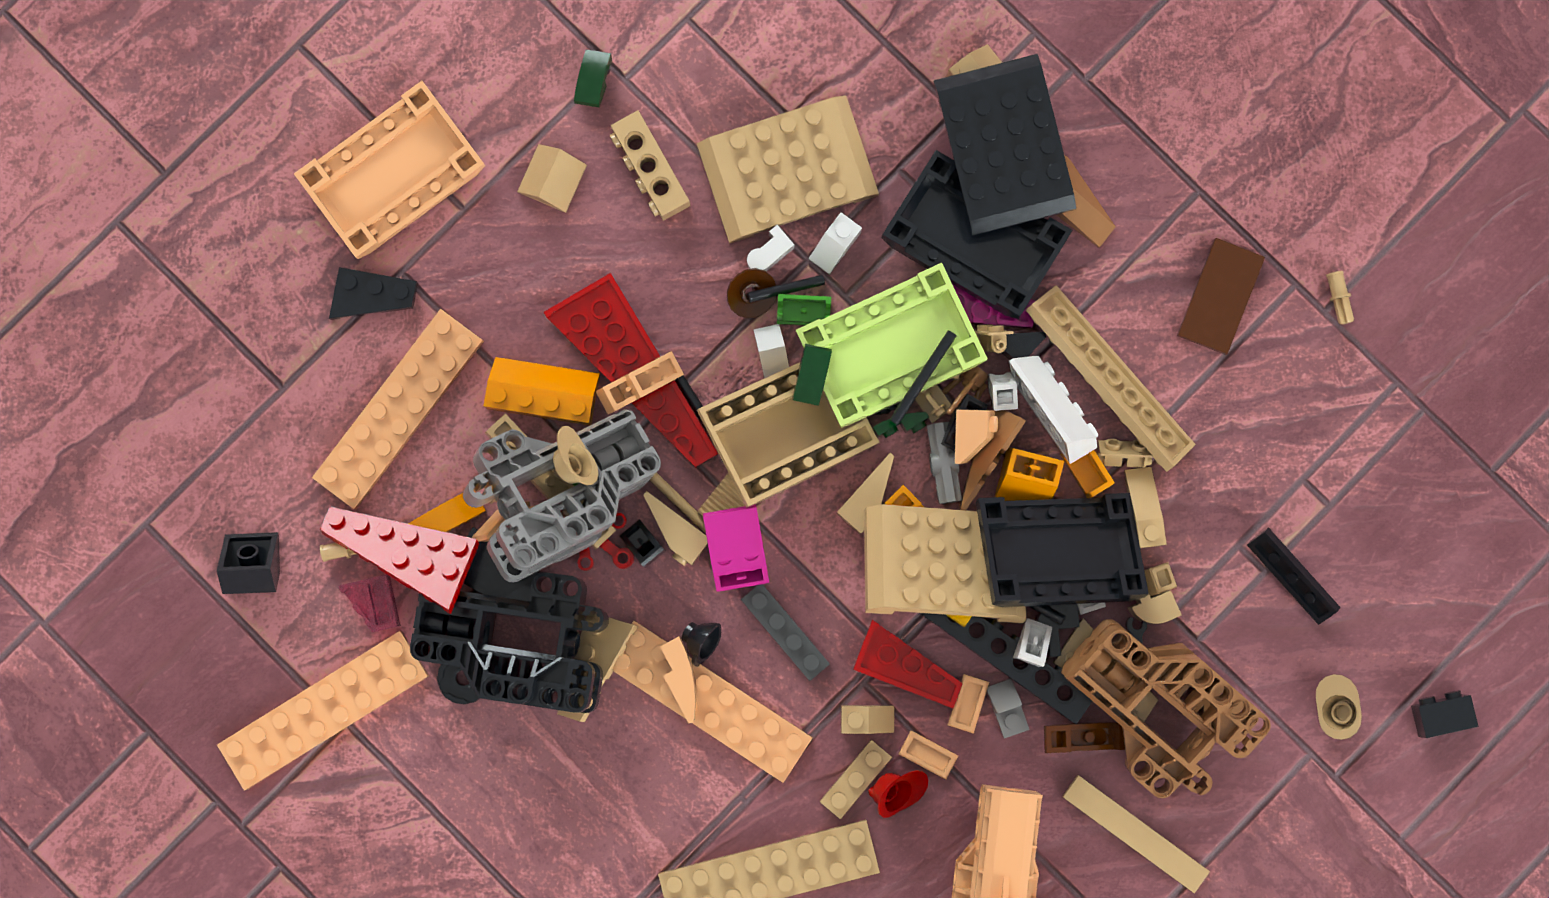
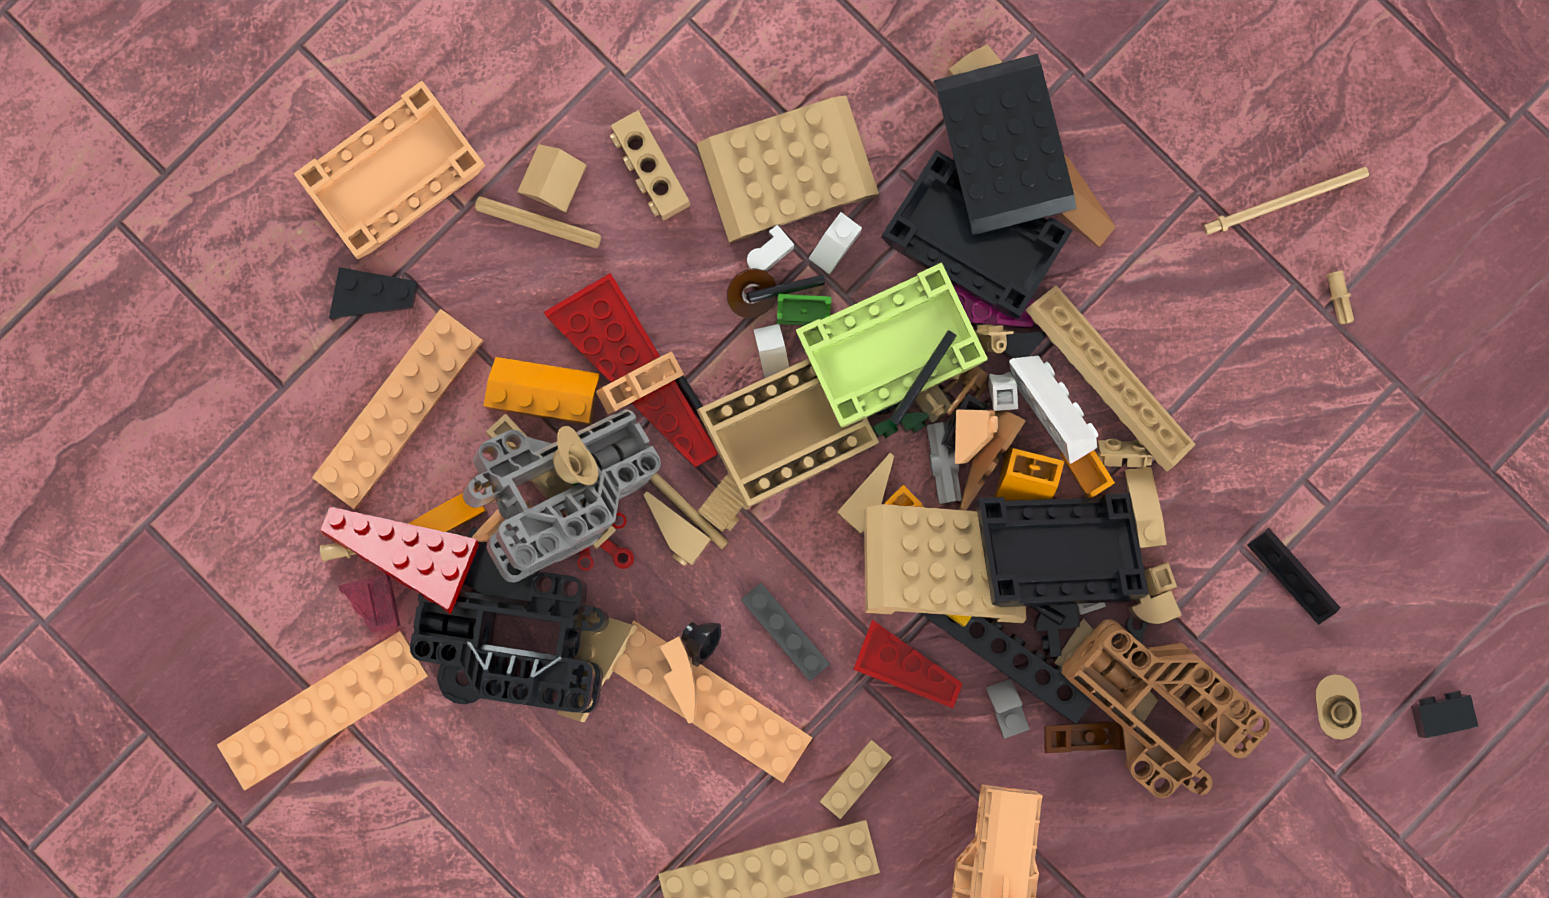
black slope [216,532,280,594] -> none
dark green slope [574,50,612,108] -> none
black slope [620,519,666,568] -> none
dark pink slope [703,504,769,592] -> none
dark green slope [792,344,832,406] -> none
tan slope [841,705,894,734] -> none
red piece [868,770,929,818] -> none
light nougat tile [898,730,958,779] -> none
light nougat tile [947,674,989,734] -> none
white slope [1013,618,1052,667] -> none
tan tile [1062,775,1210,894] -> none
reddish brown tile [1177,238,1265,355] -> none
none -> tan axle [475,196,601,249]
none -> tan bar [1203,167,1369,235]

